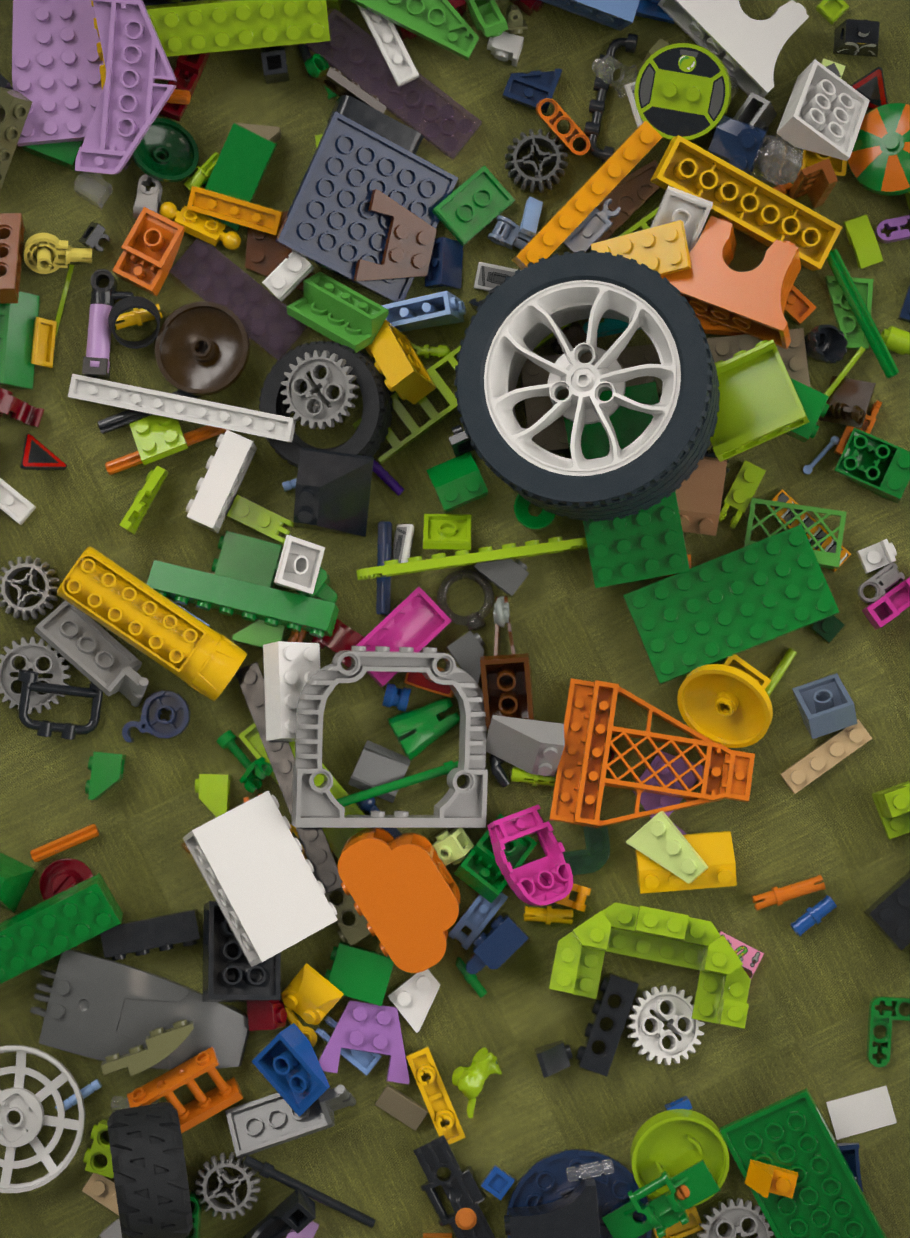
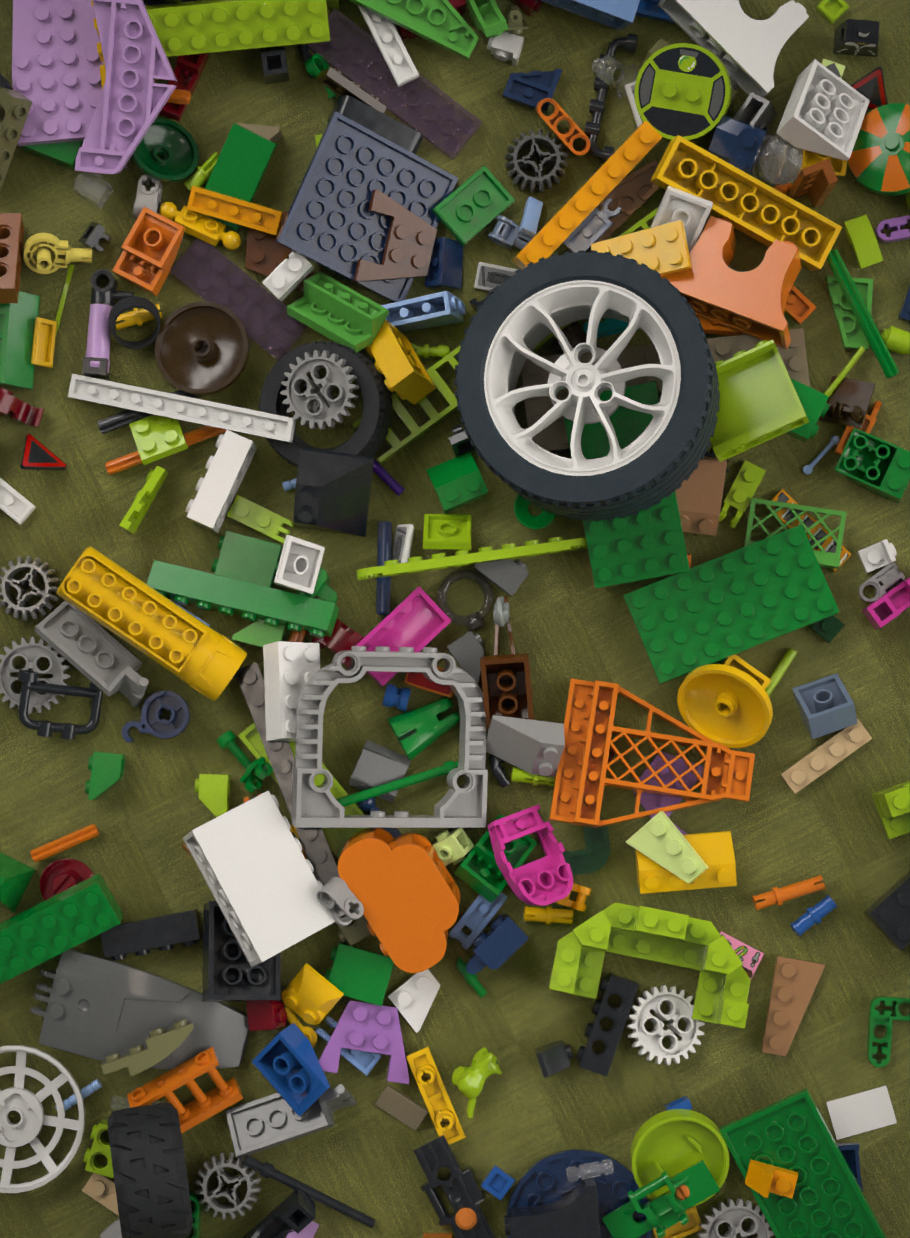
black hair [804,324,848,364] -> none
none -> light grey piece [316,877,364,926]
none -> medium nougat wing [761,956,825,1056]

